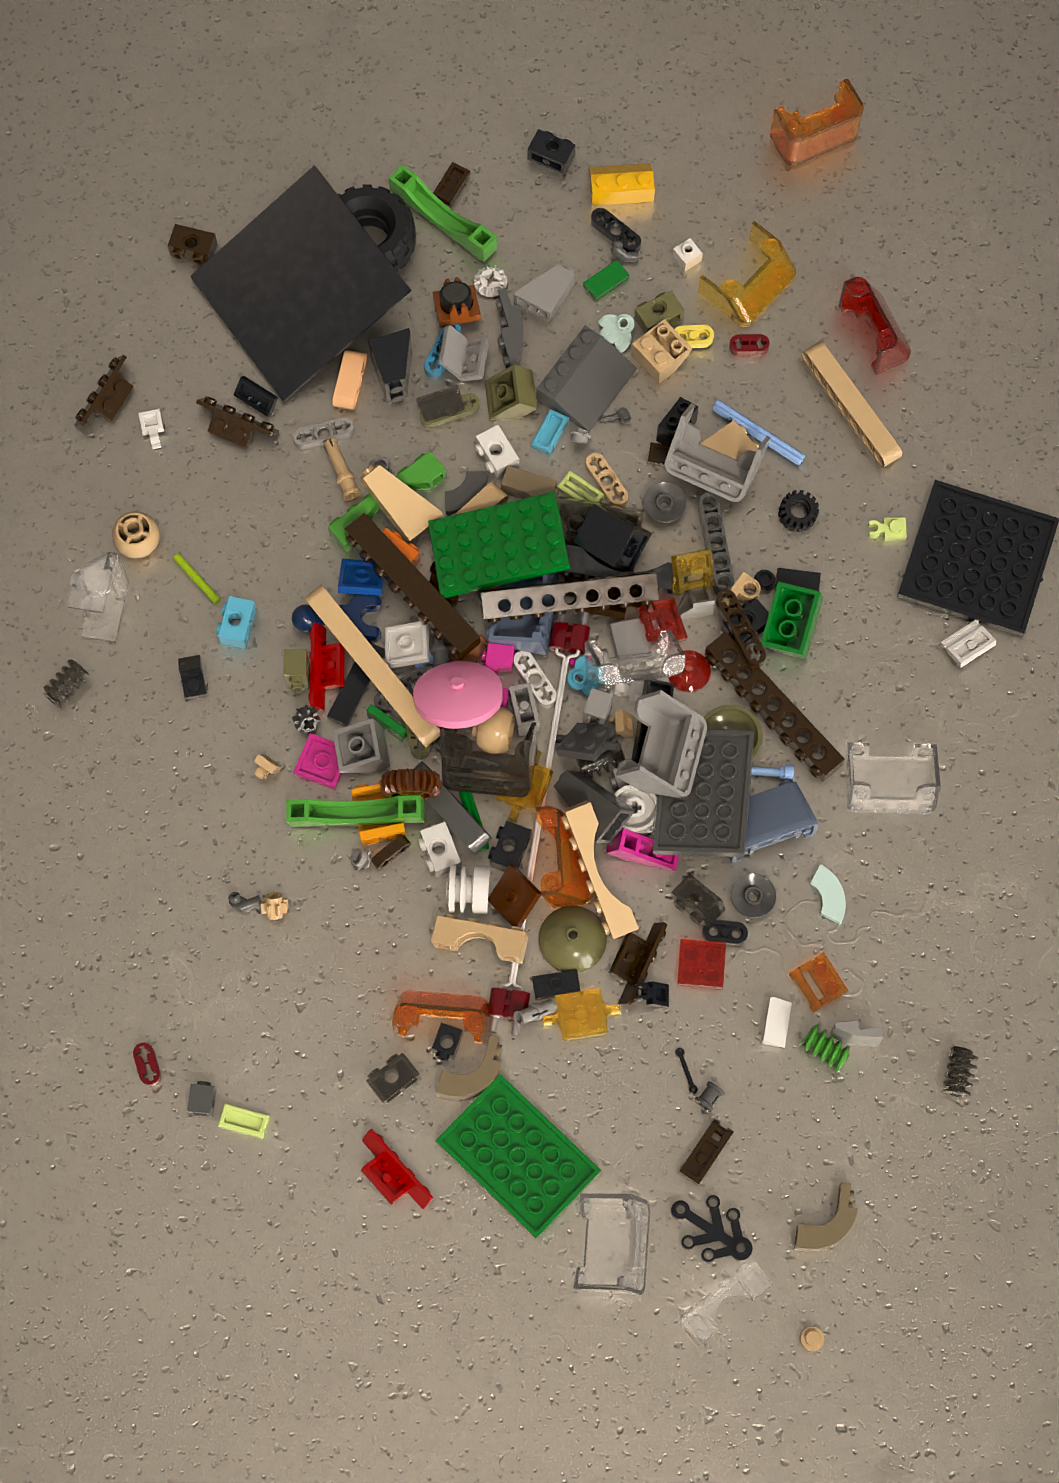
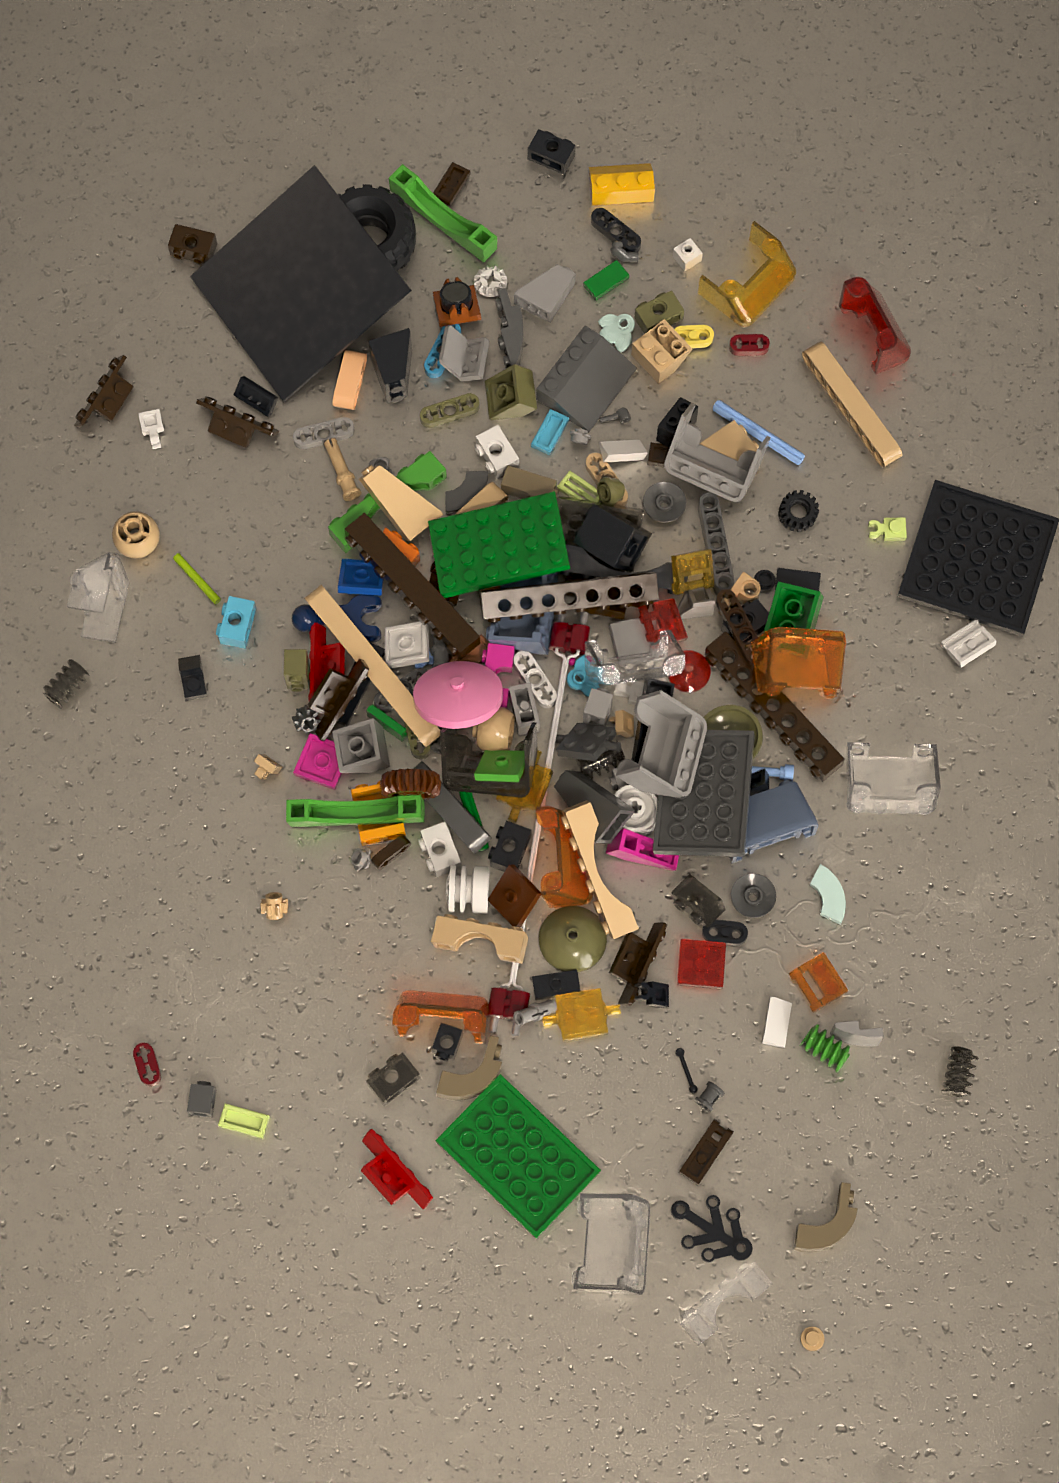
dark grey arm [228,892,261,912] -> none
clear smoke panel [416,385,465,422] -> none
clear orange windscreen [770,78,864,166] -> none
none -> dark brown bracket [307,659,369,742]
none -> bright green plate [474,750,530,782]
none -> olive cone [597,477,625,506]
none -> white slope [599,439,647,462]
none -> black plate [750,769,769,796]
none -> clear orange windscreen [751,627,846,699]

